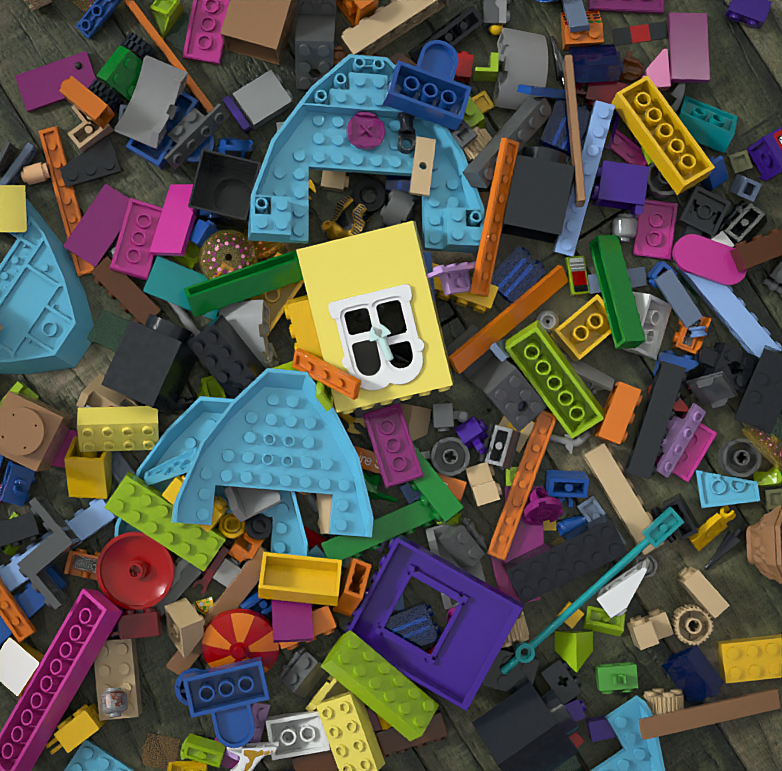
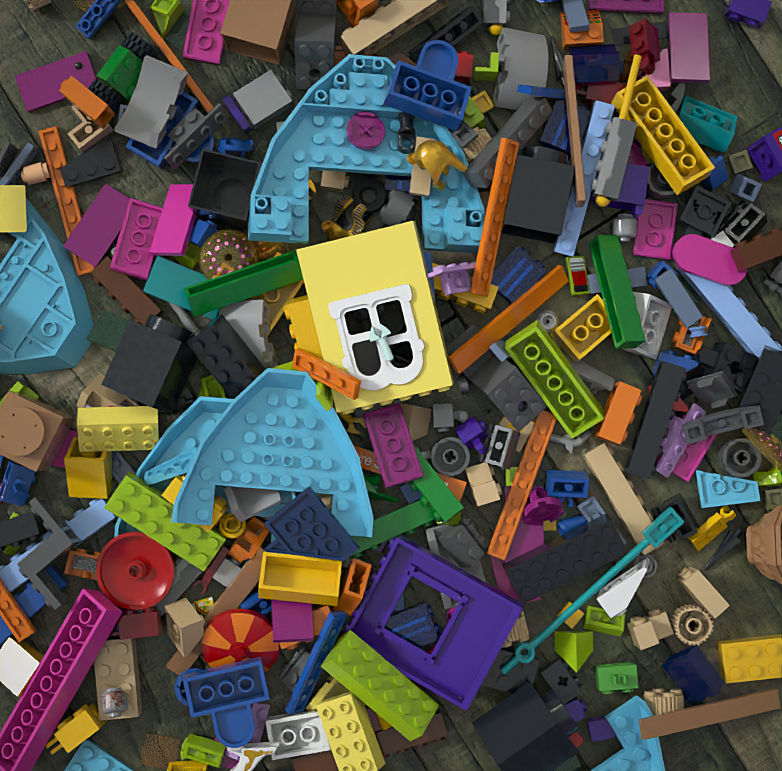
black piece [245,513,272,540] -> none
none -> dark blue wing [264,486,360,561]
none -> blue tile [285,611,347,714]
none -> pearl gold piece [406,140,468,191]
none -> flat silver tile [458,375,471,395]
none -> piece [591,55,642,207]
none -> dark red brick [629,18,660,75]
none -> dark grey slope [682,406,764,444]

